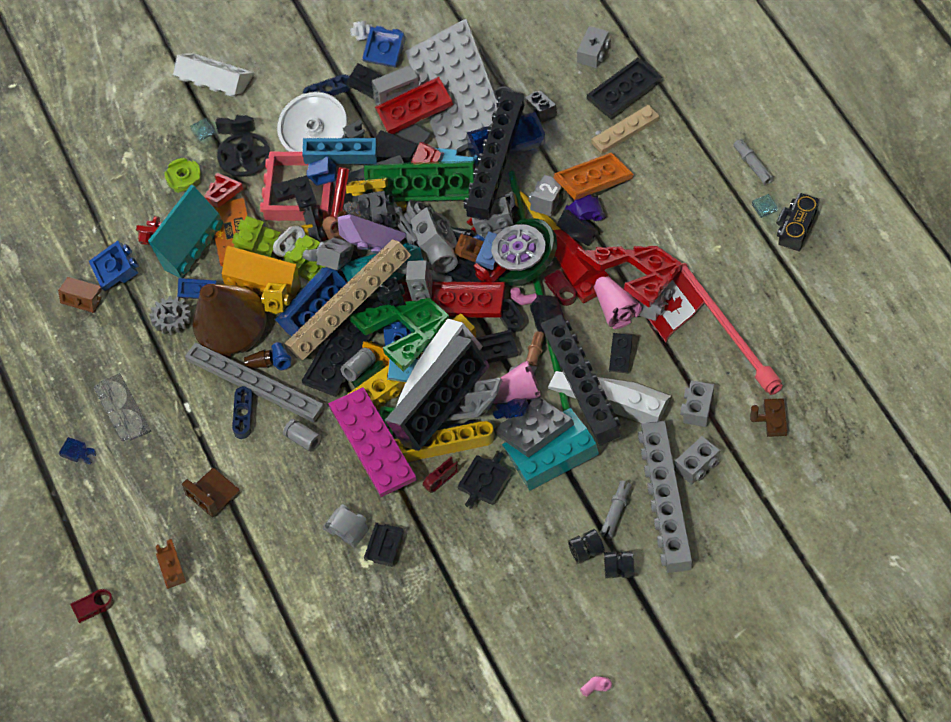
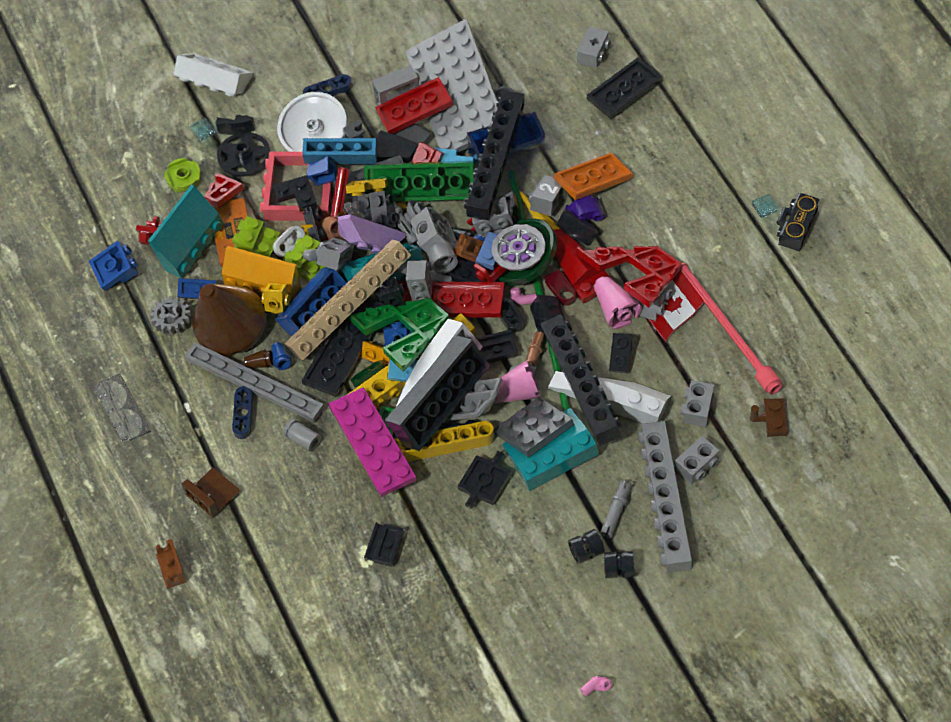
dark orange hinge [58,277,102,313] -> none
clear blue plate [59,437,97,464] -> none
dark red piece [70,589,114,624] -> none
light grey cylinder [323,504,369,548] -> none
light grey piece [341,347,376,381] -> none
black plate [345,63,383,99] -> none
white gear [350,21,371,40] -> none
blue plate [362,26,406,68] -> none
dark red piece [423,457,459,493] -> none
clear blue plate [492,398,529,419] -> none
black plate [525,90,557,123] -> none
tan plate [591,105,659,154] -> none
light grey pin [733,139,774,185] -> none

